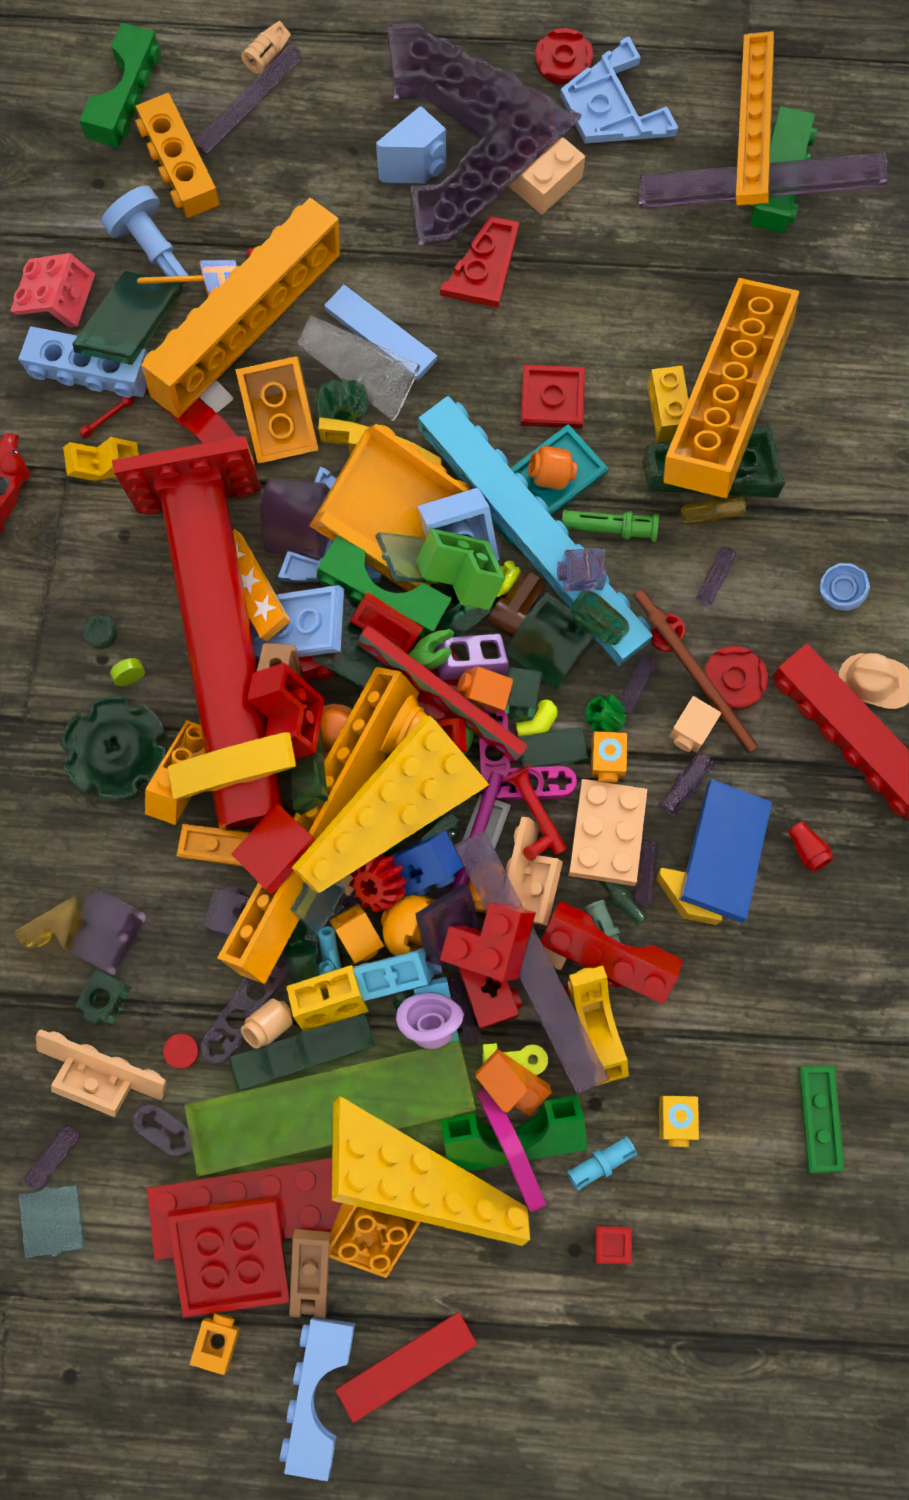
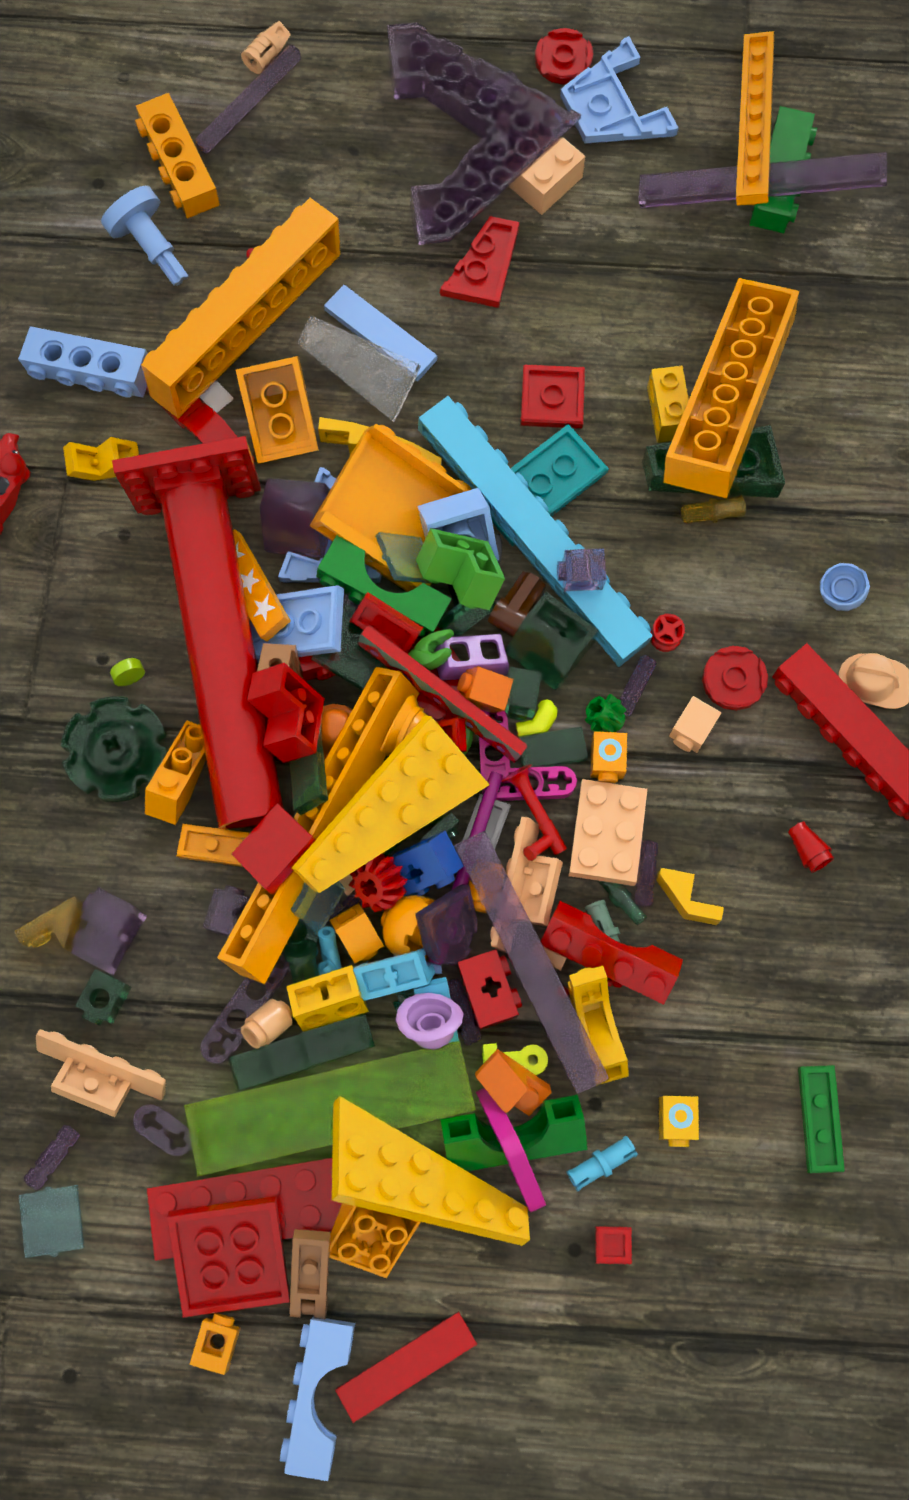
coral bracket [11,253,95,328] -> none
clear green tile [72,271,182,365] -> none
green arch [79,22,161,148] -> none
red hinge [79,396,134,439] -> none
clear green tile [83,615,117,649] -> none
piece [137,260,237,294] -> none
red tile [163,1034,200,1069] -> none
yellow slope [168,732,296,799] -> none
clear green gear [315,378,368,422] -> none
light blue slope [376,106,446,184] -> none
red brick [440,902,536,981] -> none
neon yellow arm [496,560,521,597] -> none
orange head [528,446,577,490] -> none
bright green pin [562,509,659,542] -> none
clear green beam [571,590,629,645] -> none
copper bar [632,588,758,753] -> none
clear purple pin [659,752,715,816] -> none
blue tile [679,779,772,923] -> none
clear purple axle [696,546,737,606] -> none

